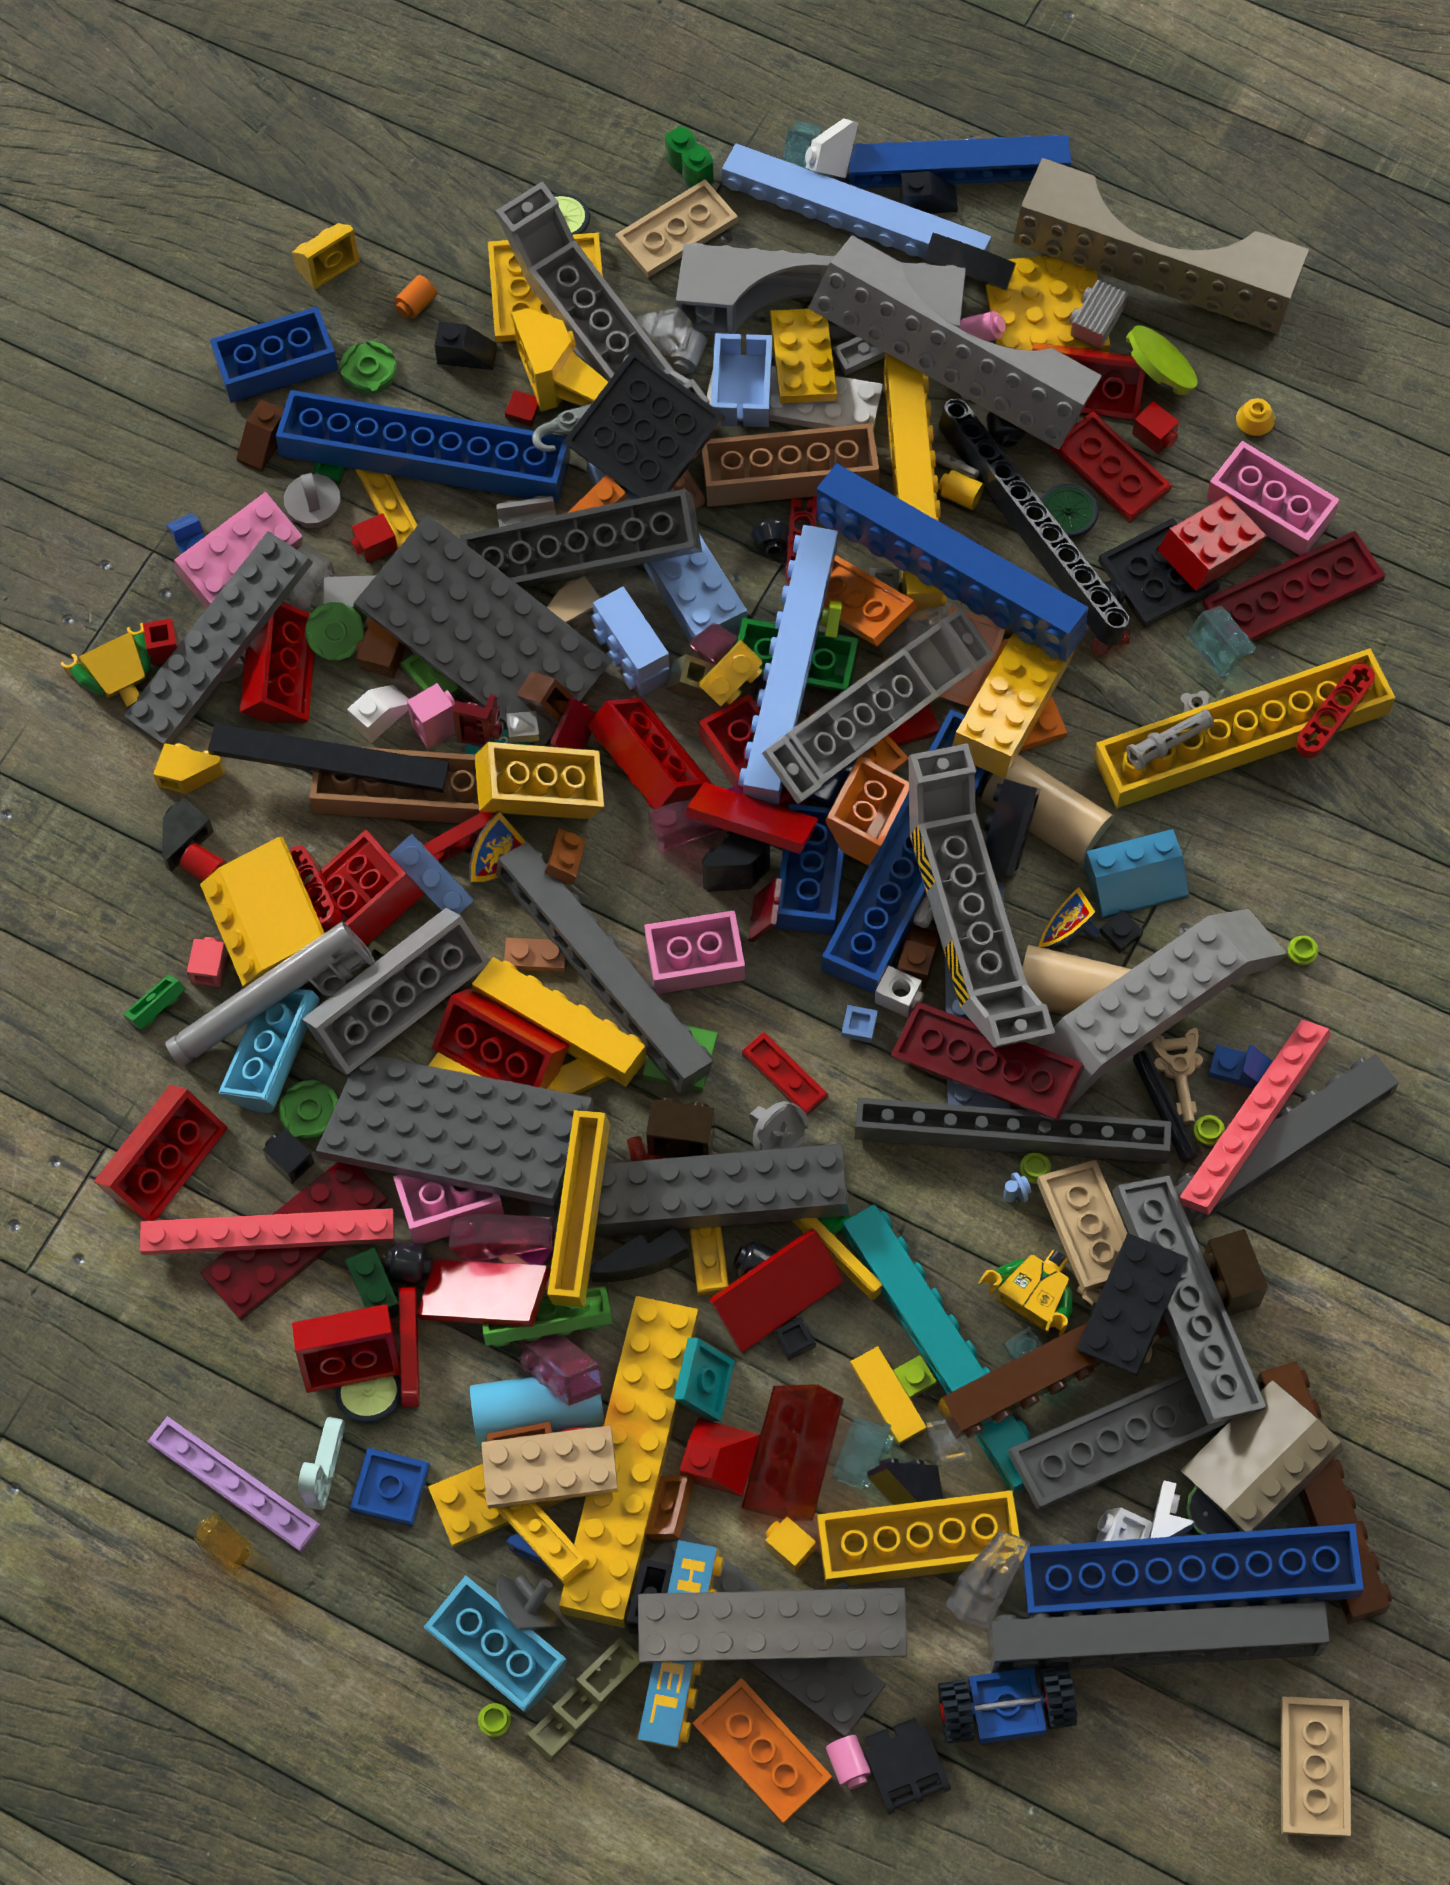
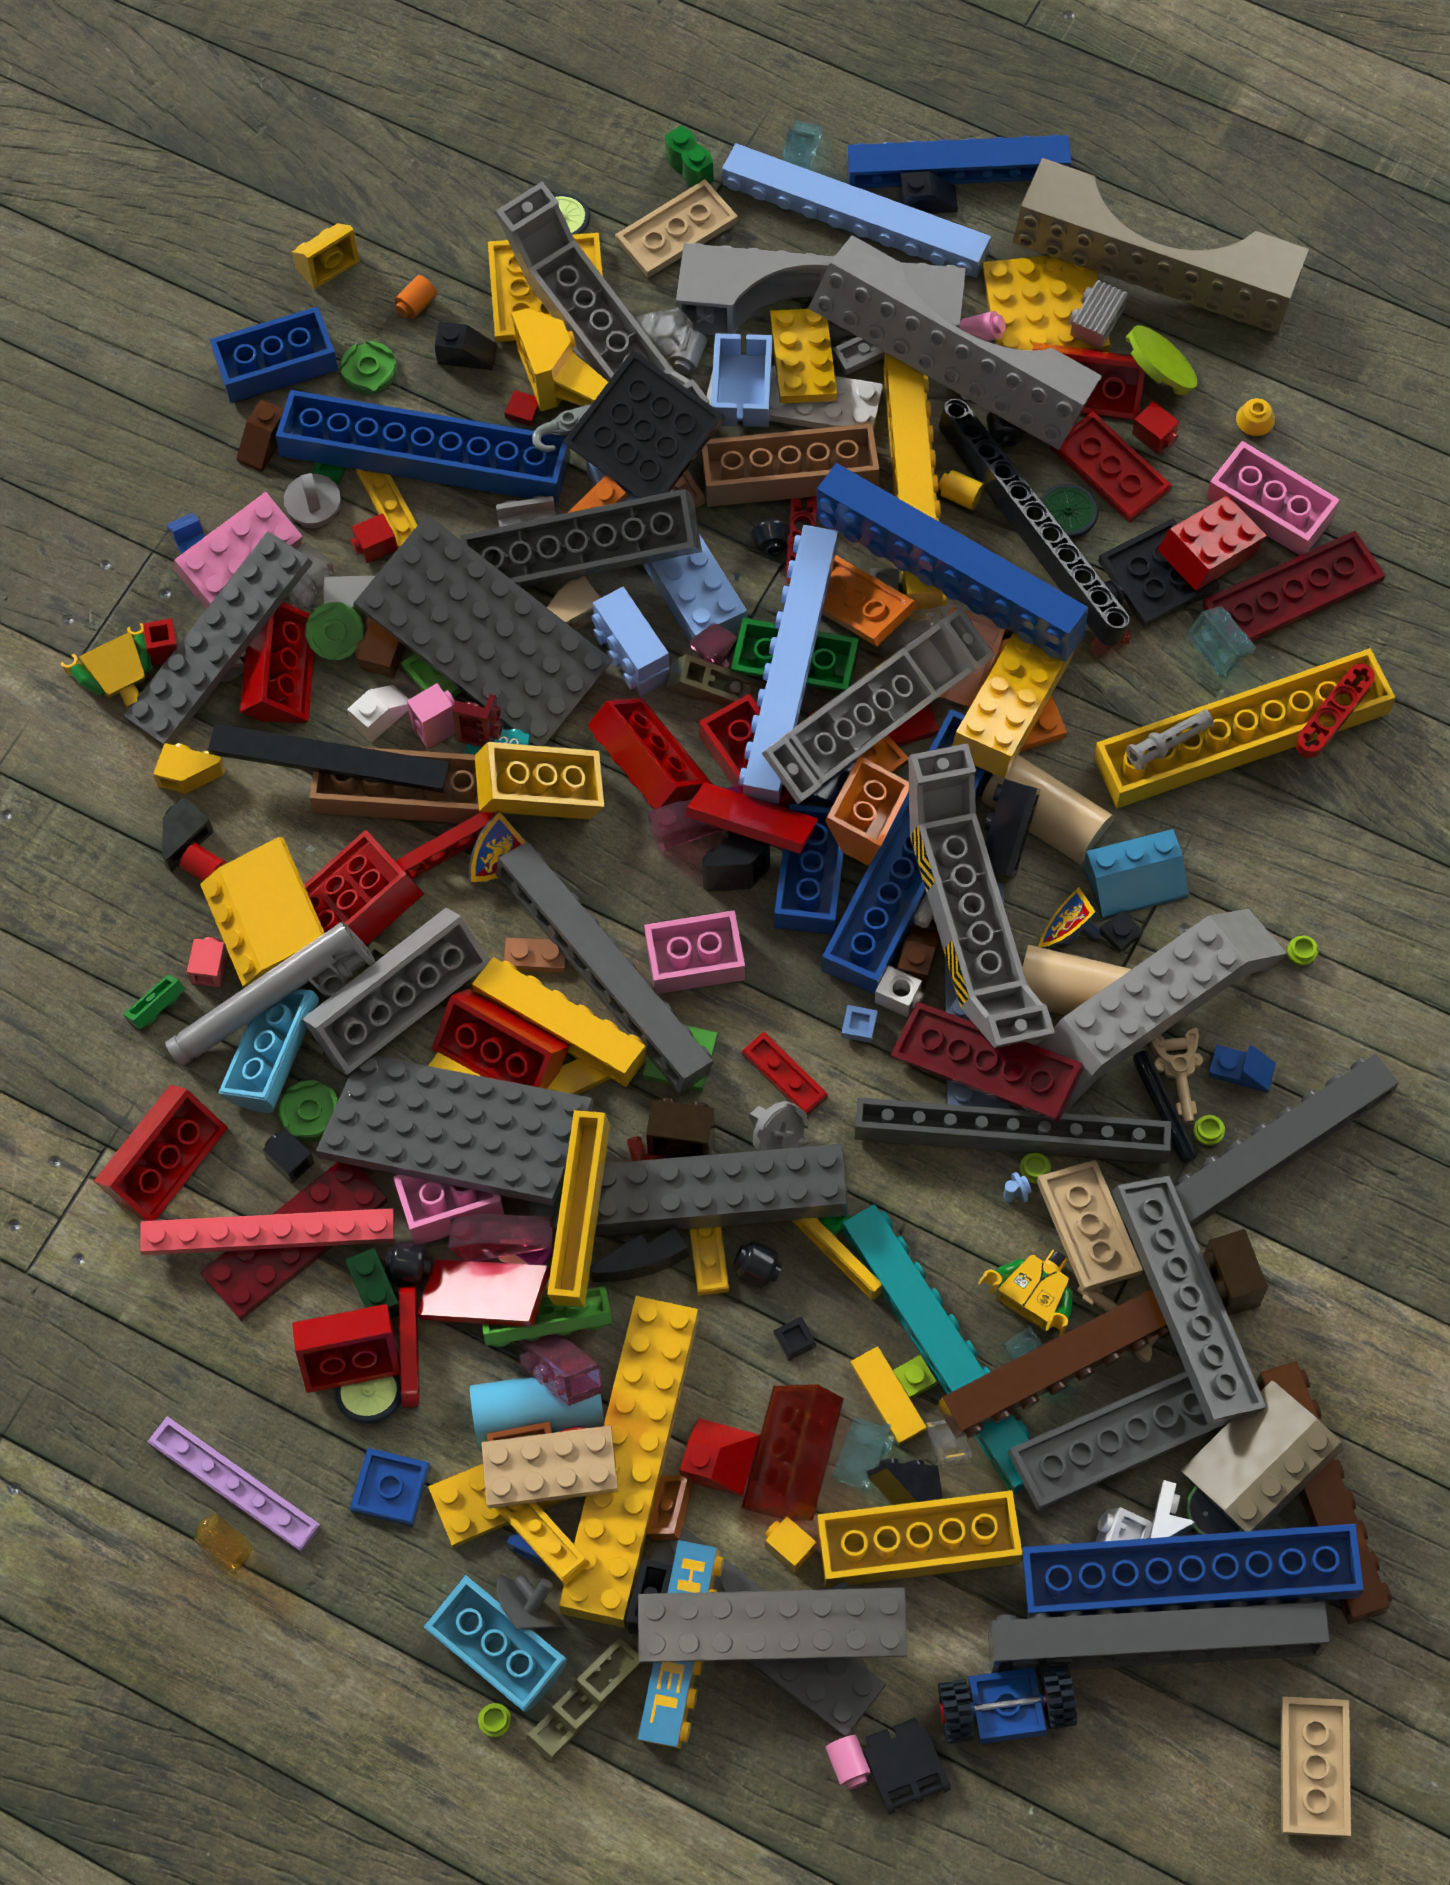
red beam [289,845,342,932] -> none
light aqua beam [298,1417,345,1510] -> none
medium blue plate [389,833,474,914] -> none
light grey tile [506,711,539,743] -> none
reddish brown slope [516,671,575,726] -> none
dark orange plate [544,828,585,885] -> none
dark red piece [550,697,596,750] -> none
teal plate [674,1338,735,1421] -> none
orange plate [692,1678,832,1825] -> none
yellow brick [699,640,762,706] -> none
red tile [709,1228,844,1352] -> none
dark red piece [748,878,782,943] -> none
white slope [805,118,858,178] -> none
lime plate [820,600,842,638] -> none
black slope [924,232,1016,291] -> none
light grey pin [935,450,979,479] -> none
clear slope [946,1531,1031,1630] -> none
black plate [1076,1233,1188,1377] -> none
light grey plate [1180,691,1209,712] -> none
coral plate [1180,1020,1331,1215] -> none

